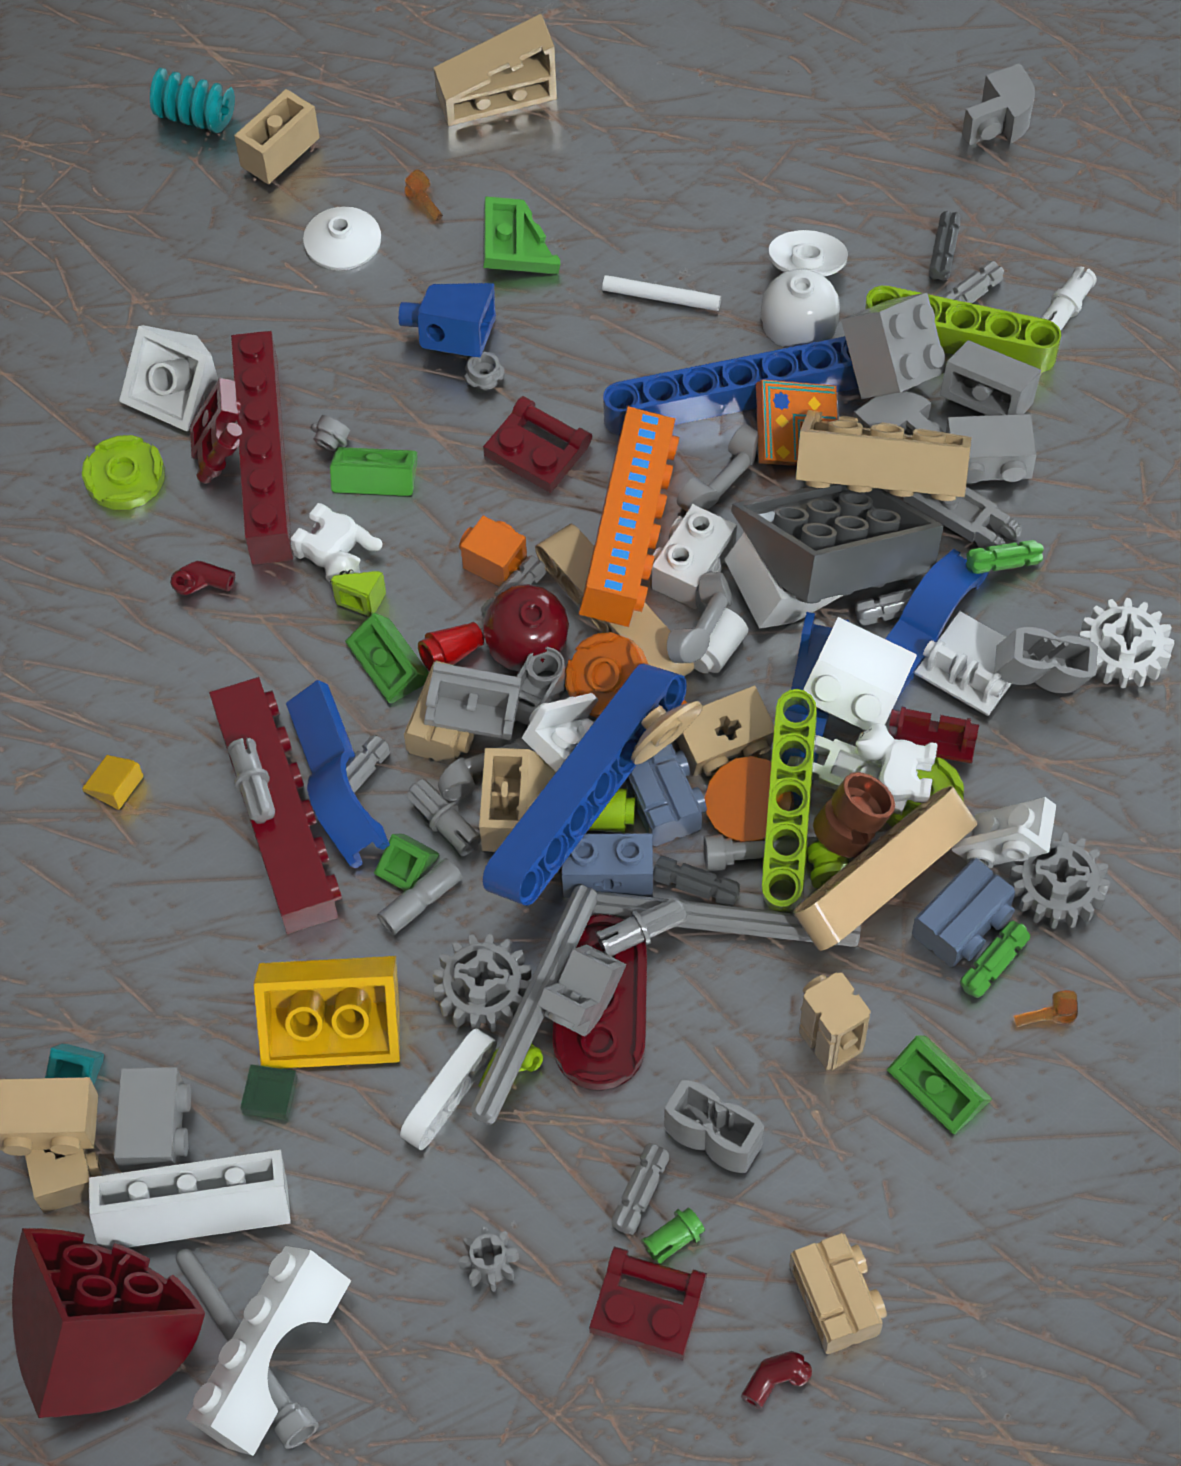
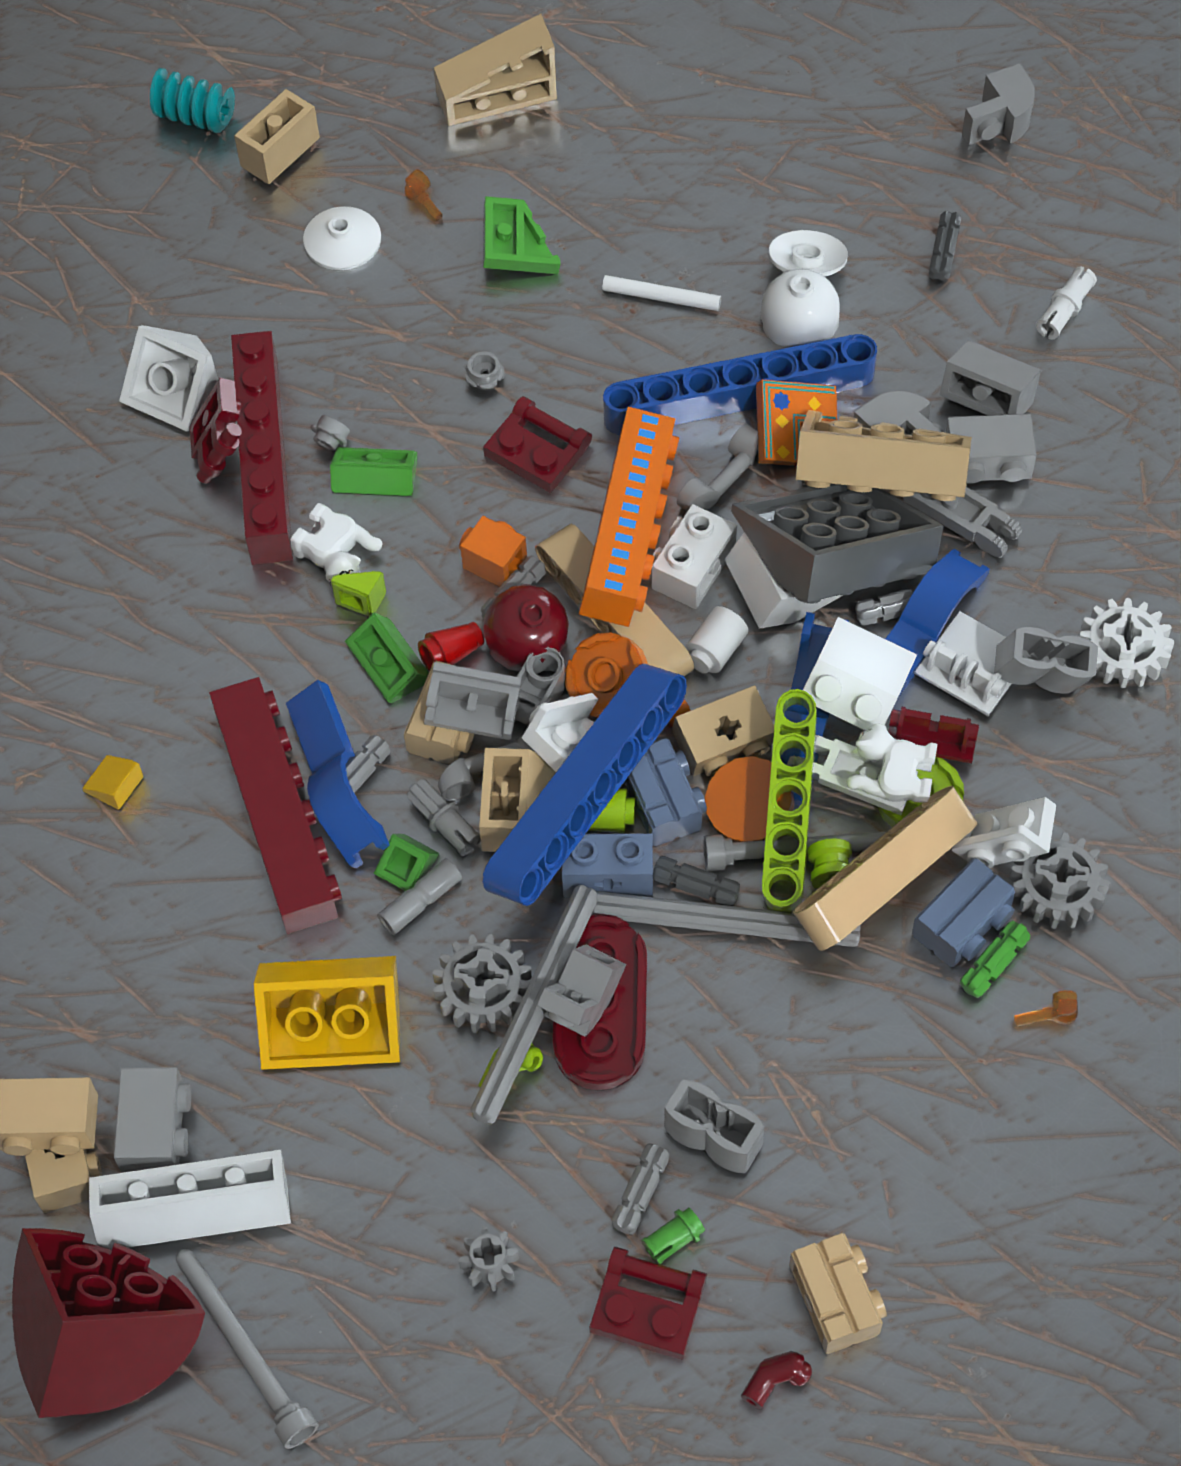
teal slope [45,1043,104,1085] -> none
lime tile [82,435,165,510] -> none
dark red arm [170,561,236,595] -> none
white arch [186,1246,351,1456] -> none
light grey axle [228,738,275,824] -> none
clear green tile [240,1064,298,1120] -> none
blue torso [398,283,496,358] -> none
white beam [400,1028,497,1150] -> none
light grey axle [596,898,687,957] -> none
tan dish [631,701,703,765] -> none
light grey bar [667,572,732,663] -> none
tan brick [799,972,871,1071] -> none
copper wheel [813,772,895,858] -> none
light grey brick [841,292,946,399] -> none
lime beam [865,285,1061,373] -> none
bright green slope [887,1035,992,1135] -> none
light grey axle [942,261,1004,303] -> none
bright green axle [966,540,1044,574] -> none

